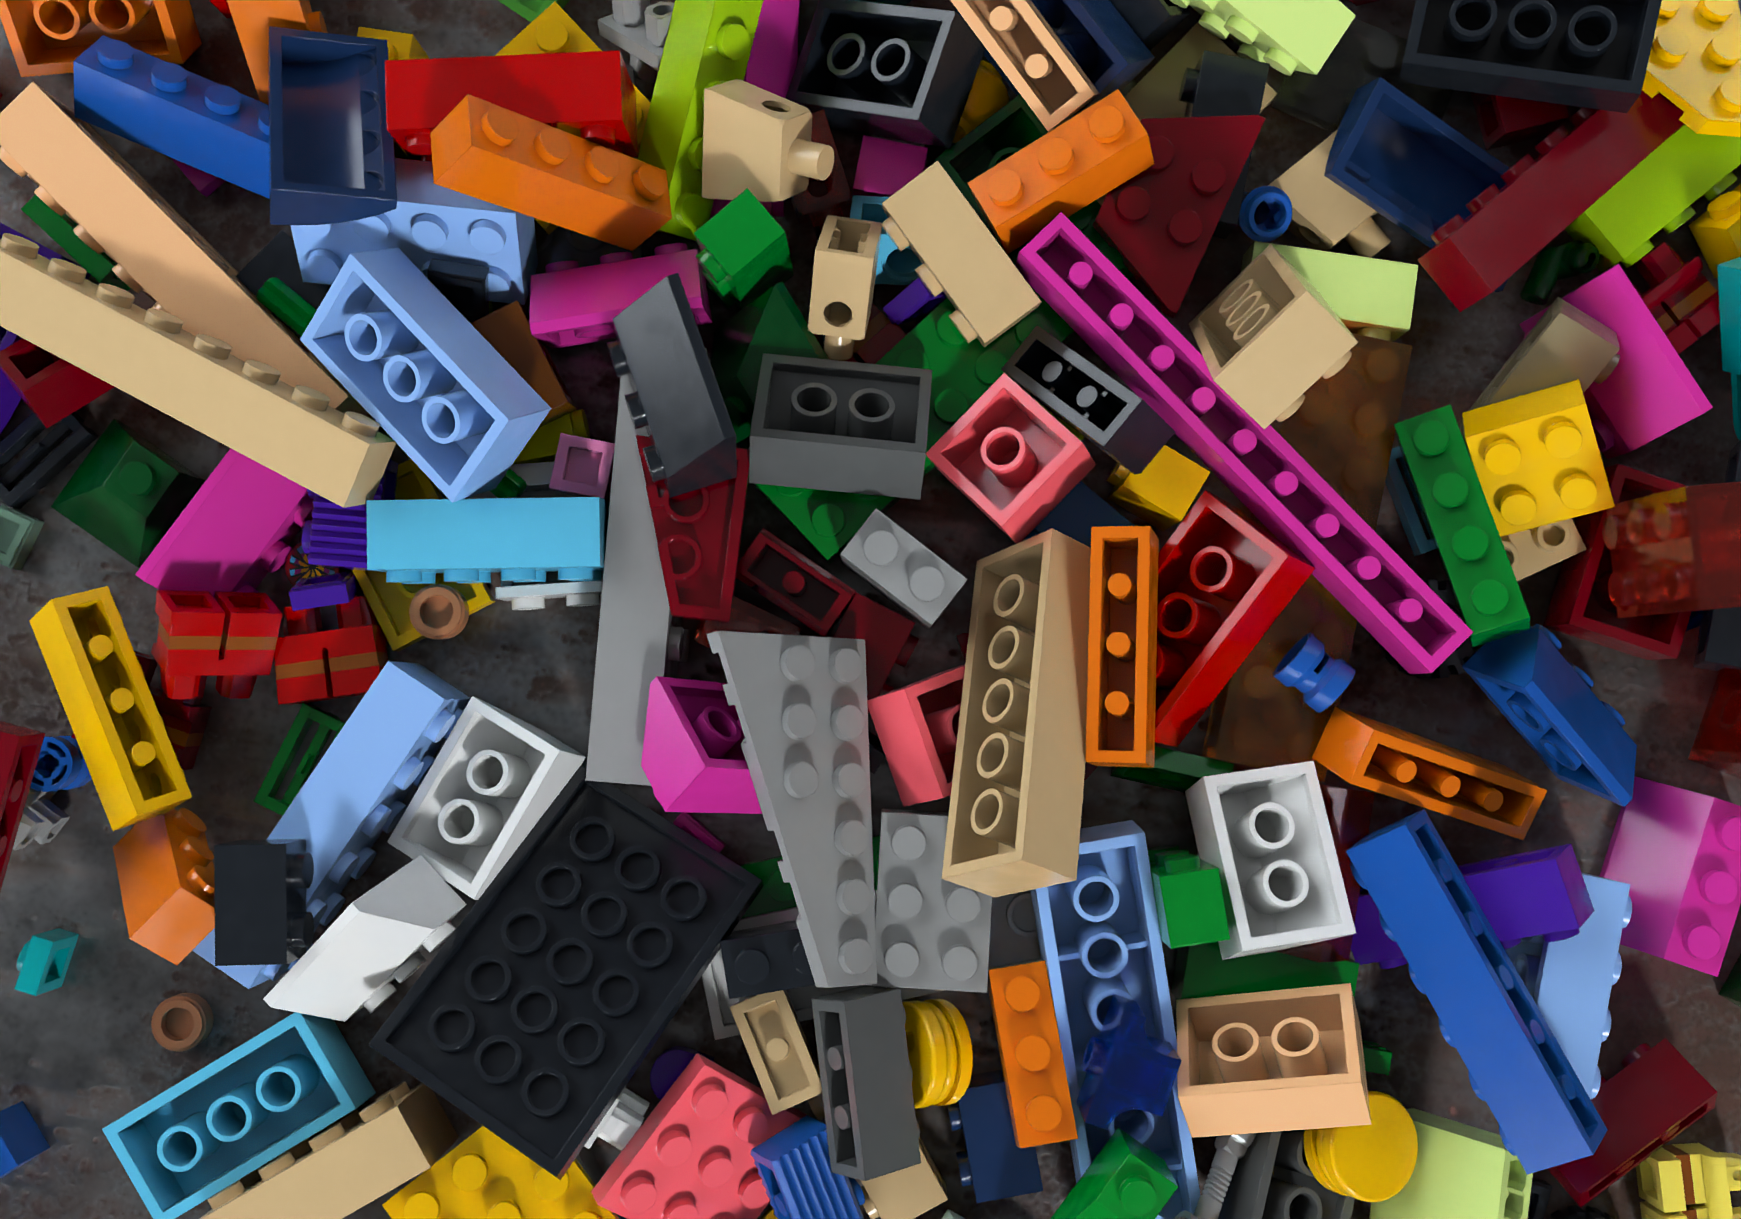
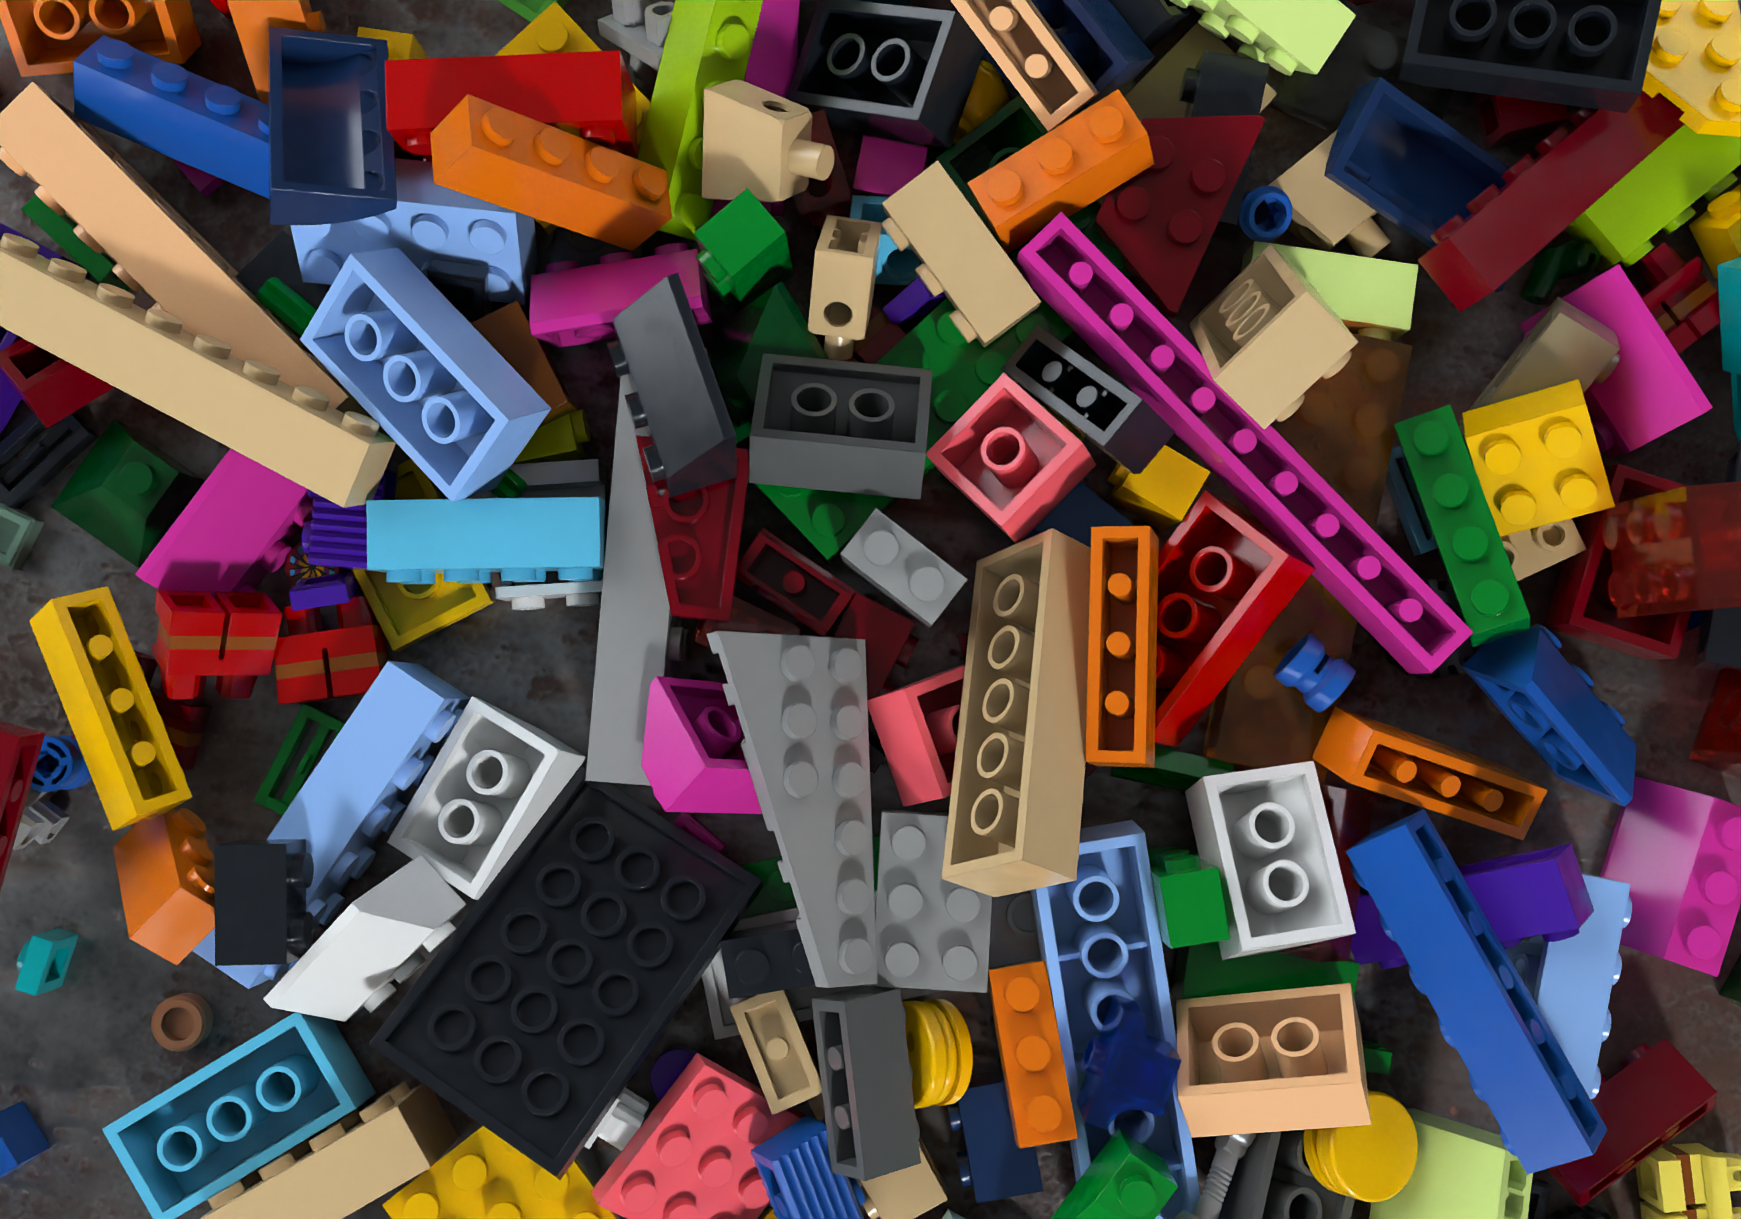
nougat tile [409,584,469,640] -> none
bright pink plate [549,433,615,501] -> none

